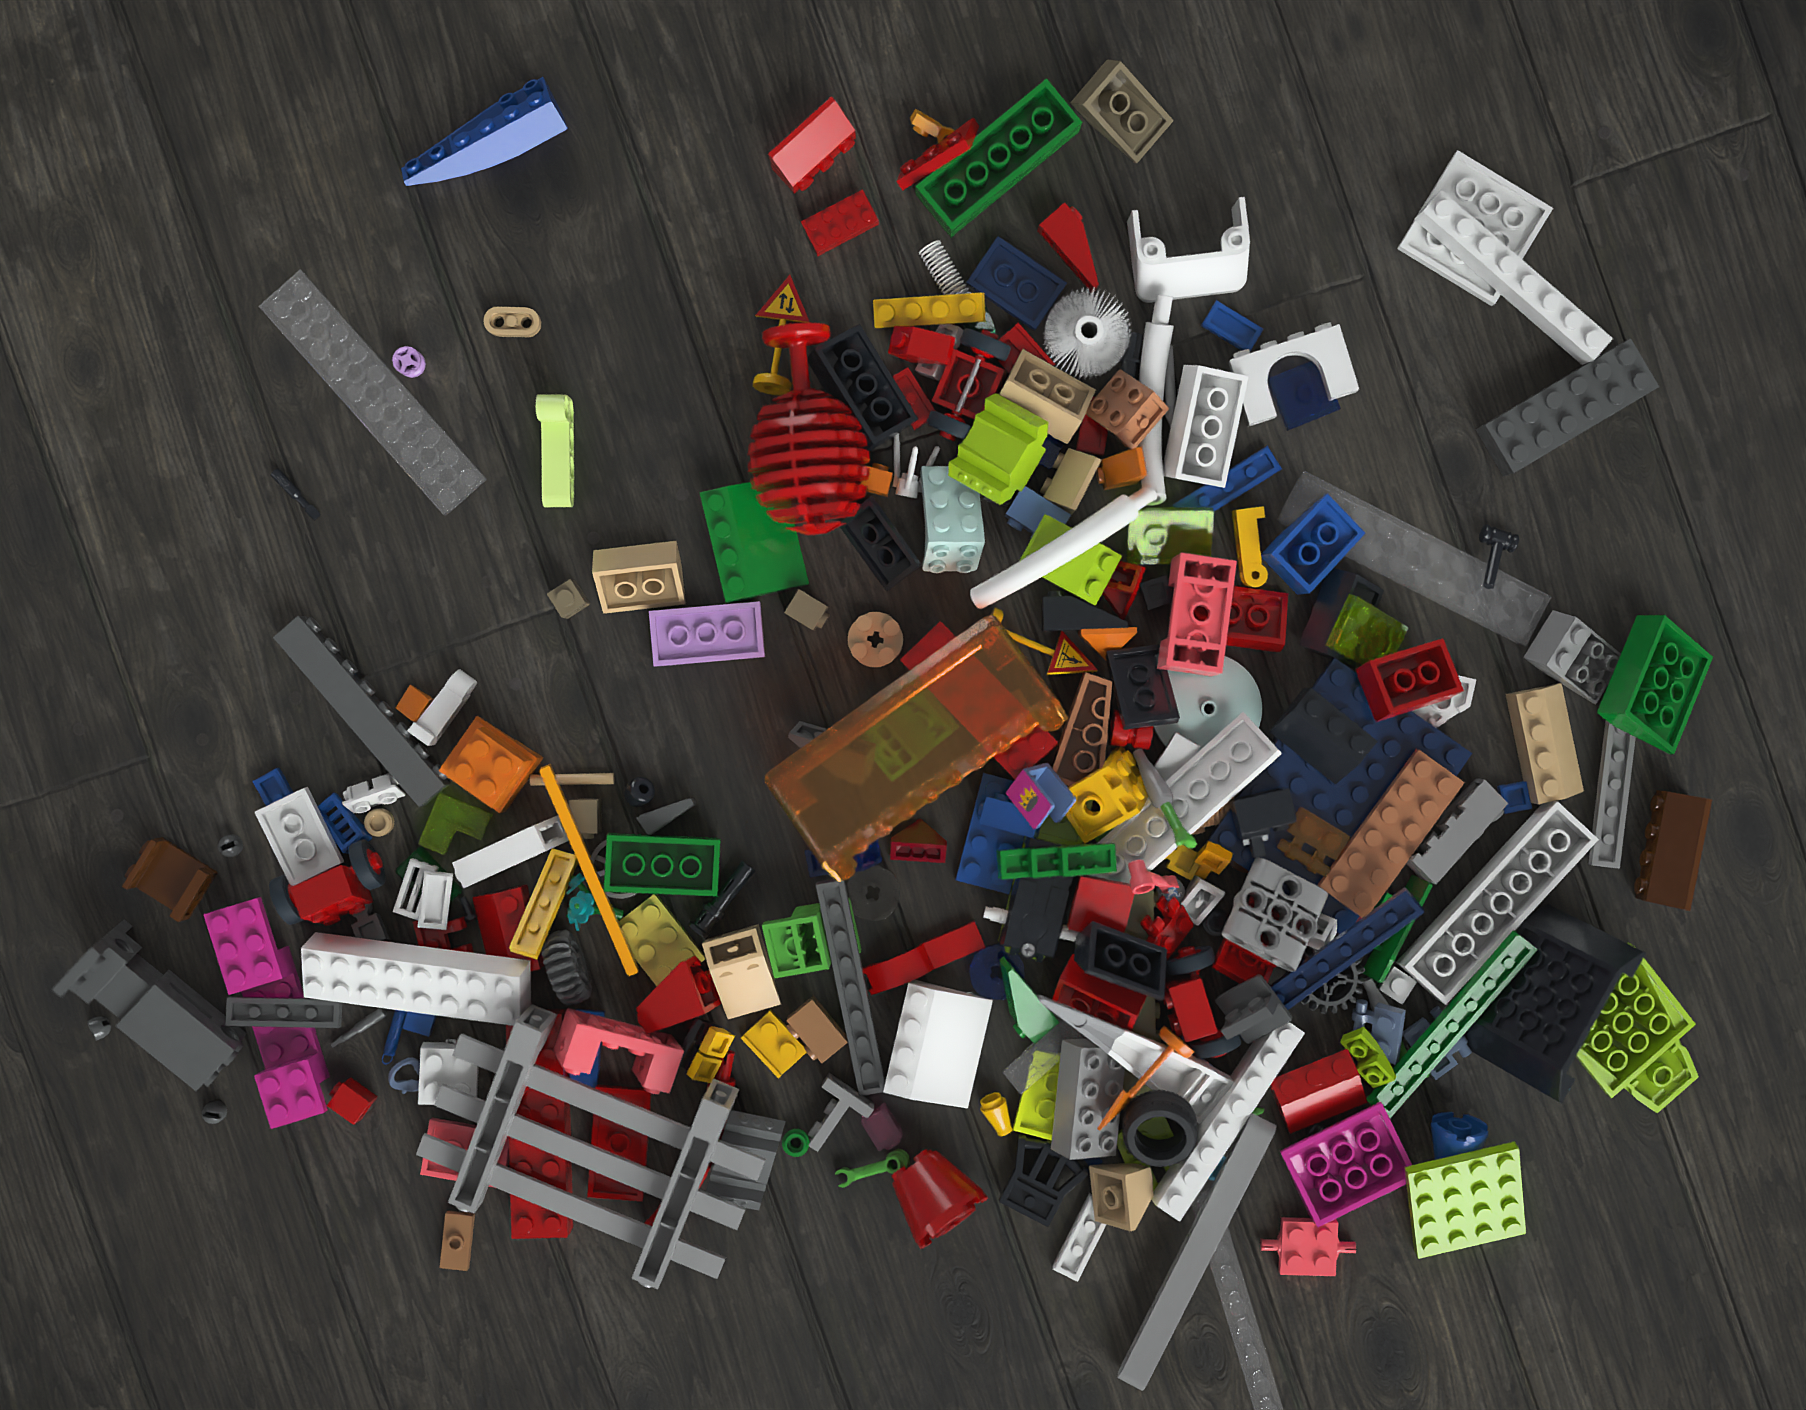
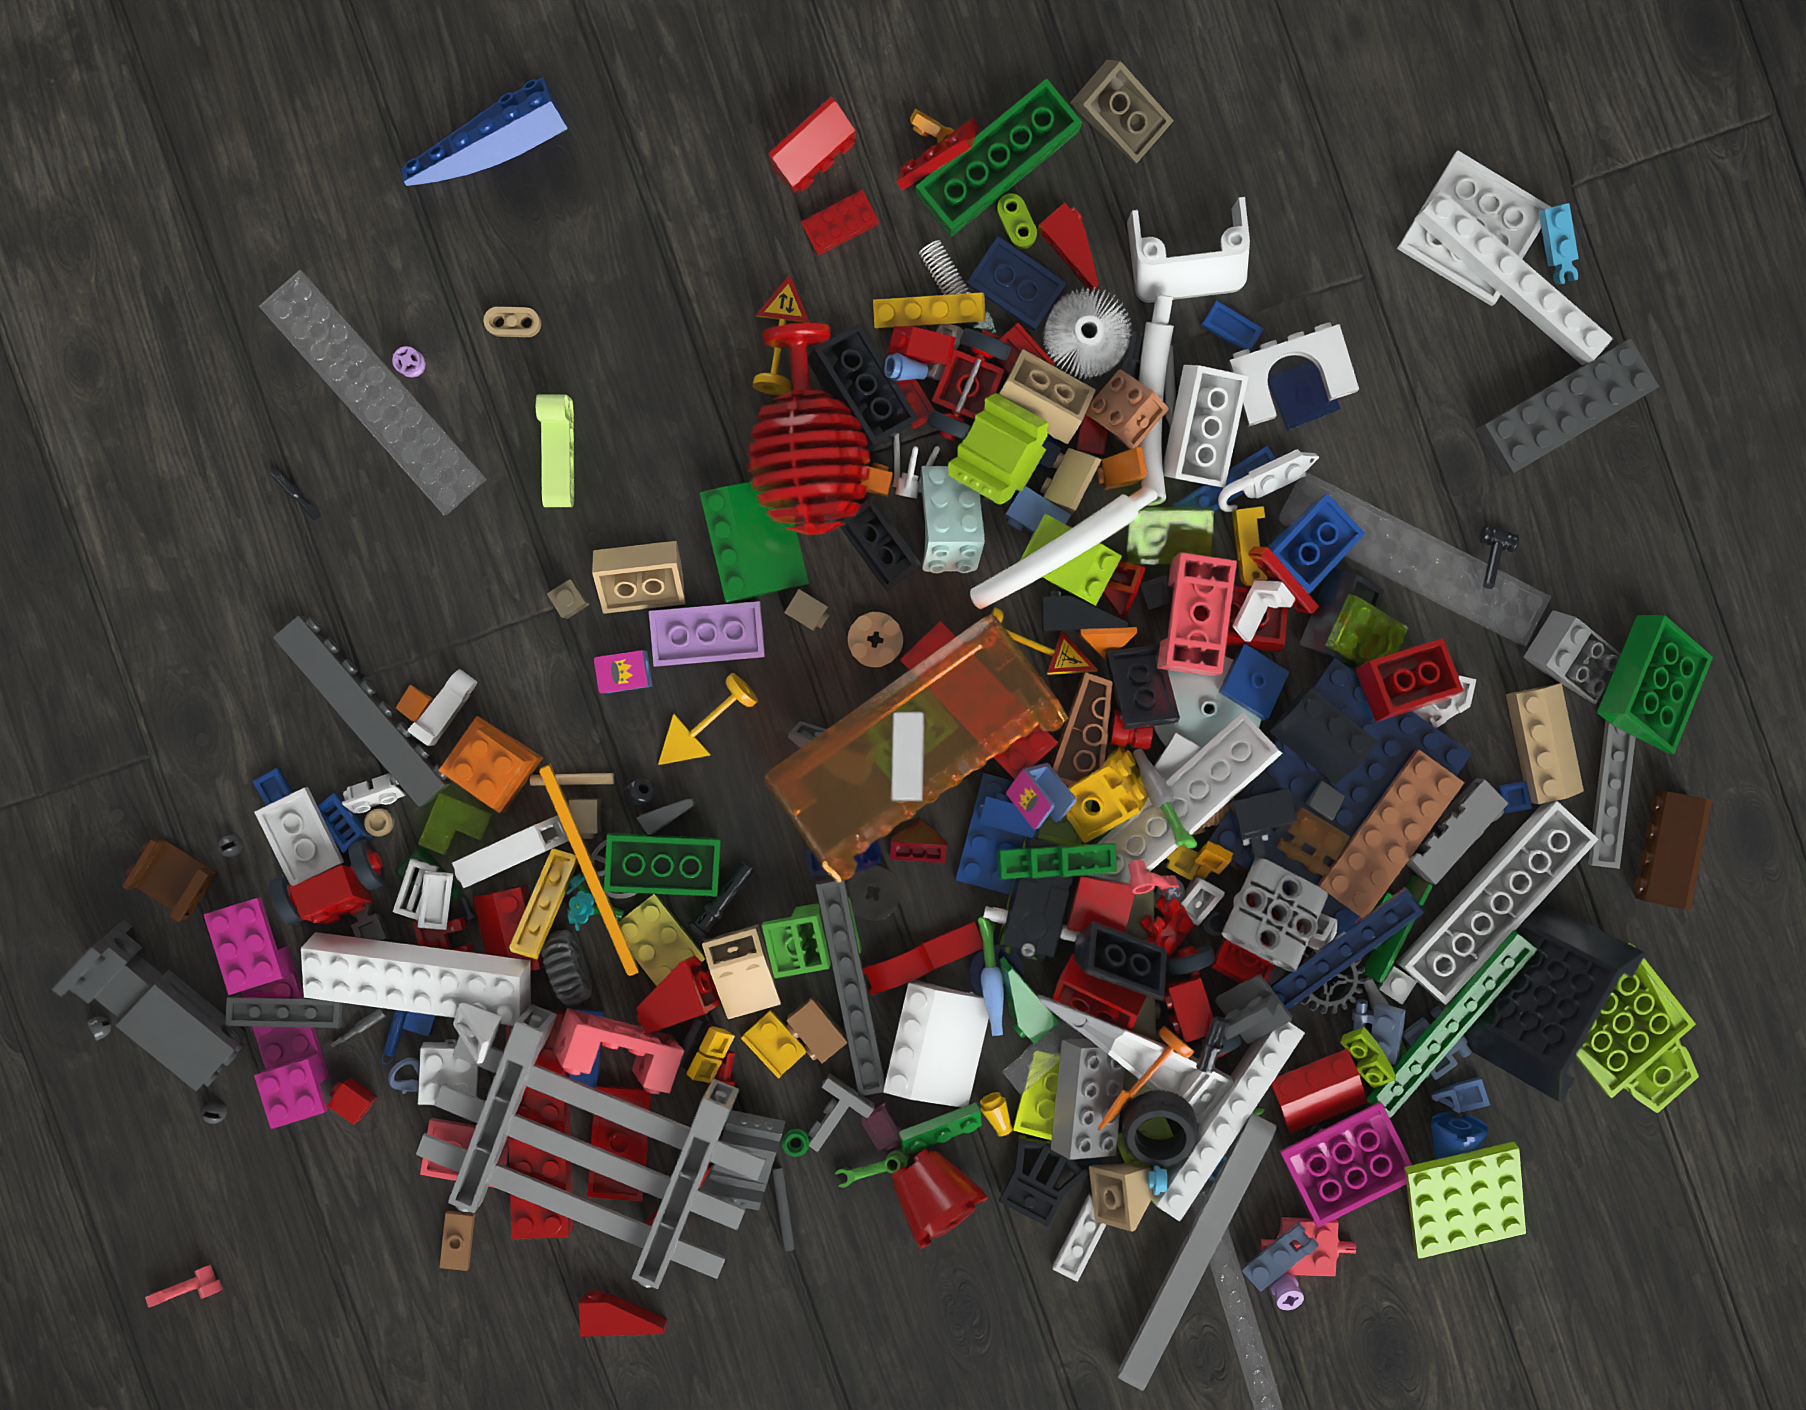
none -> coral brick [145,1264,223,1308]
none -> white slope [453,1003,502,1064]
none -> red slope [579,1290,667,1337]
none -> dark pink piece [594,650,653,693]
none -> yellow piece [658,673,758,765]
none -> dark grey bar [772,1166,795,1251]
none -> medium blue cone [884,353,928,381]
none -> white tile [892,713,924,800]
none -> green plate [899,1102,982,1155]
none -> light blue piece [978,916,1004,1036]
none -> lime plate [997,194,1037,249]
none -> medium azure plate [1148,1166,1167,1195]
none -> black axle [1196,1016,1229,1073]
none -> white plate [1218,449,1319,512]
none -> blue plate [1219,644,1289,721]
none -> white bracket [1233,580,1295,642]
none -> sand blue plate [1241,1222,1319,1292]
none -> red tile [1248,546,1319,613]
none -> lavender wheel [1270,1274,1304,1310]
none -> dark grey slope [1305,781,1345,821]
none -> medium blue slope [1431,1076,1490,1113]
none -> medium azure plate [1539,203,1579,284]

